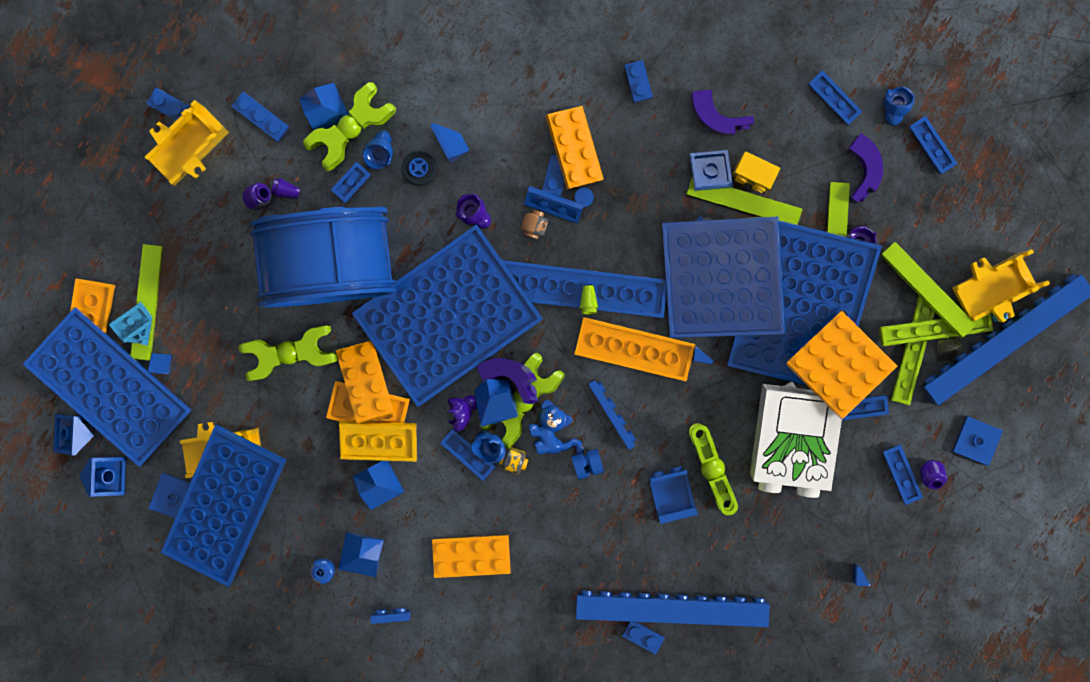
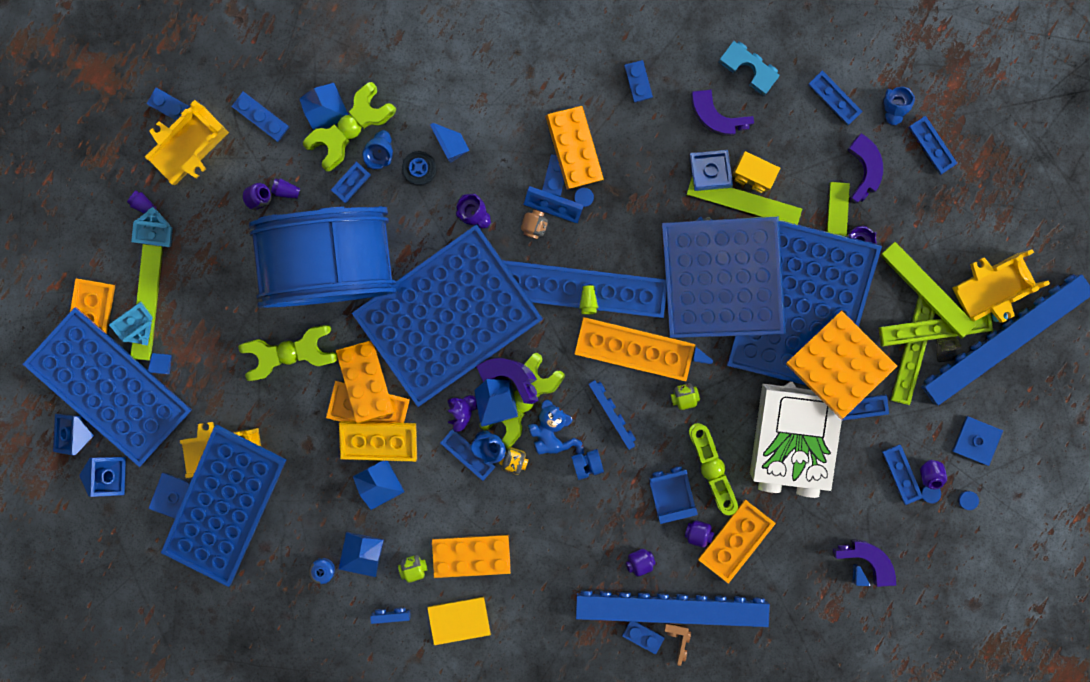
none -> dark purple cone [127,190,157,214]
none -> dark azure slope [131,207,172,247]
none -> lime head [398,555,428,583]
none -> yellow tile [427,597,491,645]
none -> dark purple head [625,549,655,577]
none -> medium nougat bracket [663,623,691,666]
none -> lime head [671,383,700,410]
none -> dark purple head [685,520,714,548]
none -> light orange plate [698,499,776,584]
none -> dark azure arch [718,41,780,96]
none -> dark purple arch [833,540,896,587]
none -> blue tile [921,486,941,503]
none -> blue tile [958,491,979,510]

